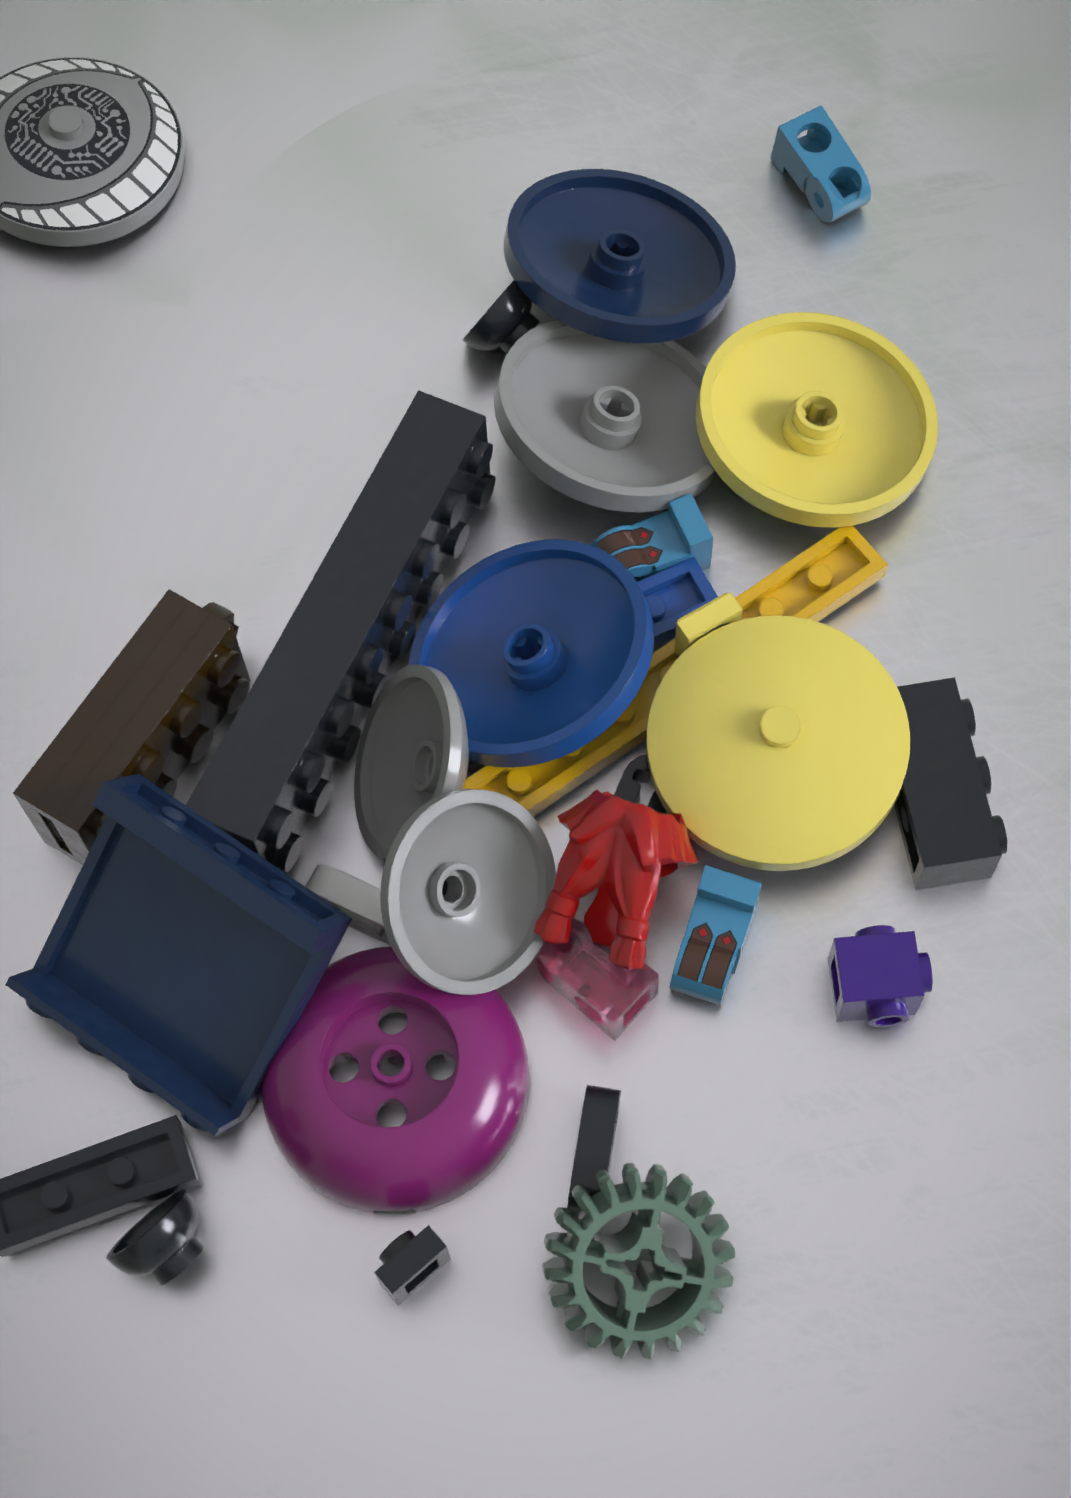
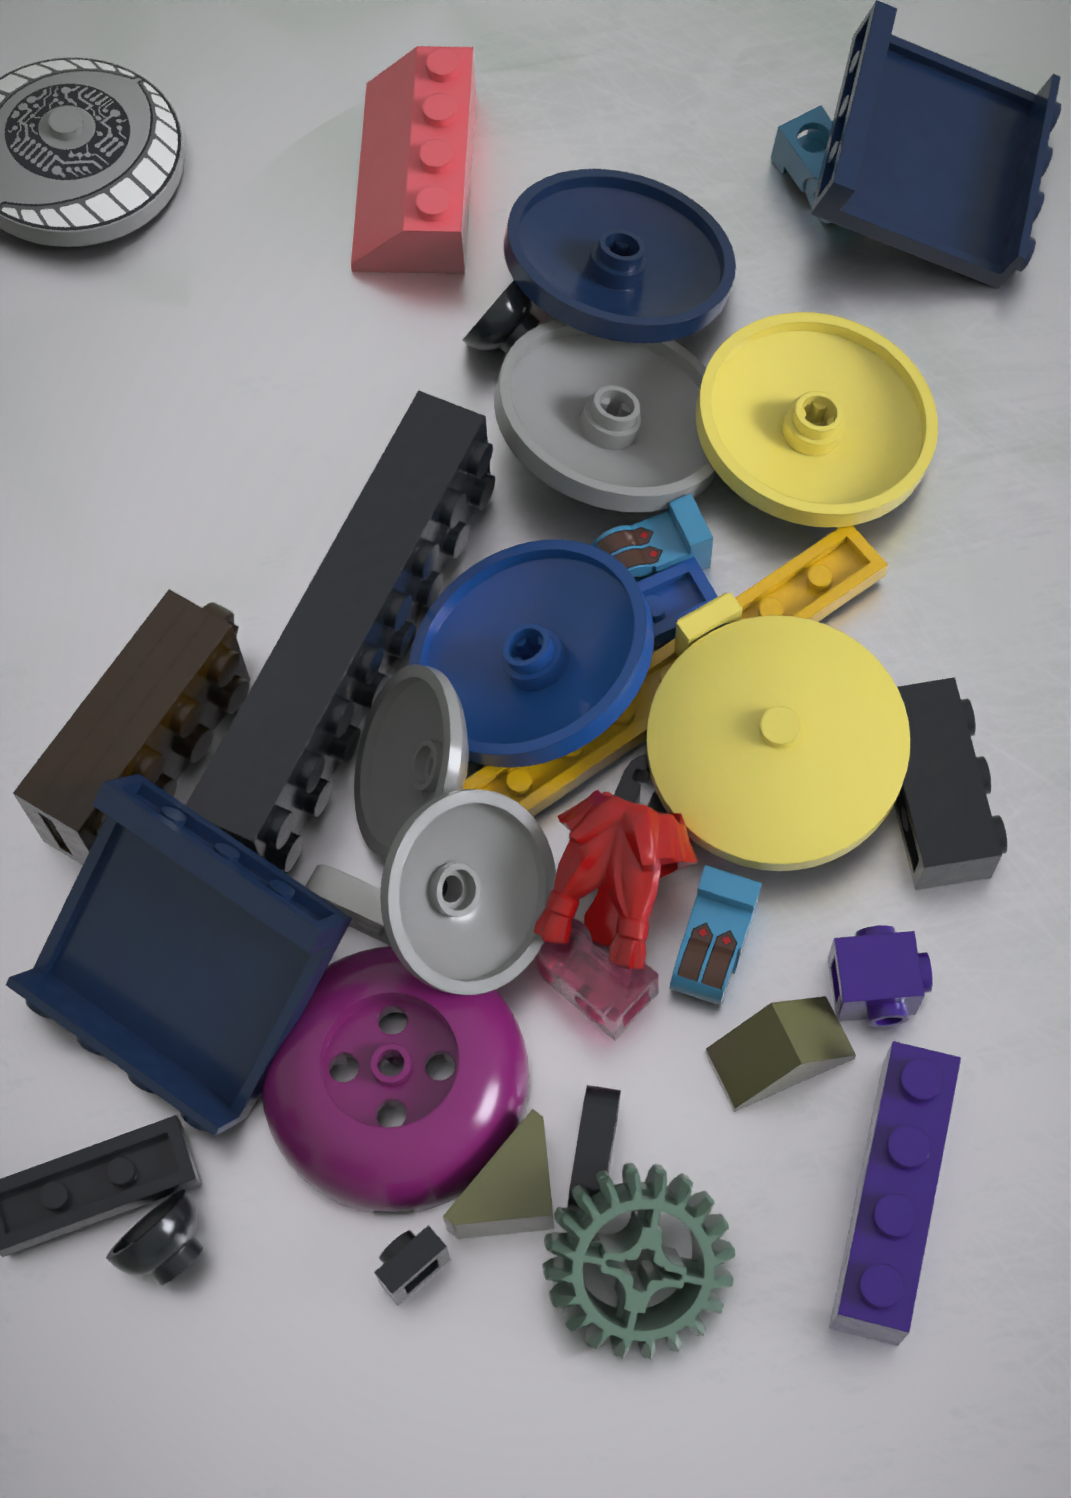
none -> coral slope [351,46,476,274]
none -> olive slope [443,1109,554,1239]
none -> olive slope [705,996,856,1112]
none -> dark blue panel [811,0,1062,289]
none -> dark purple brick [829,1041,961,1346]

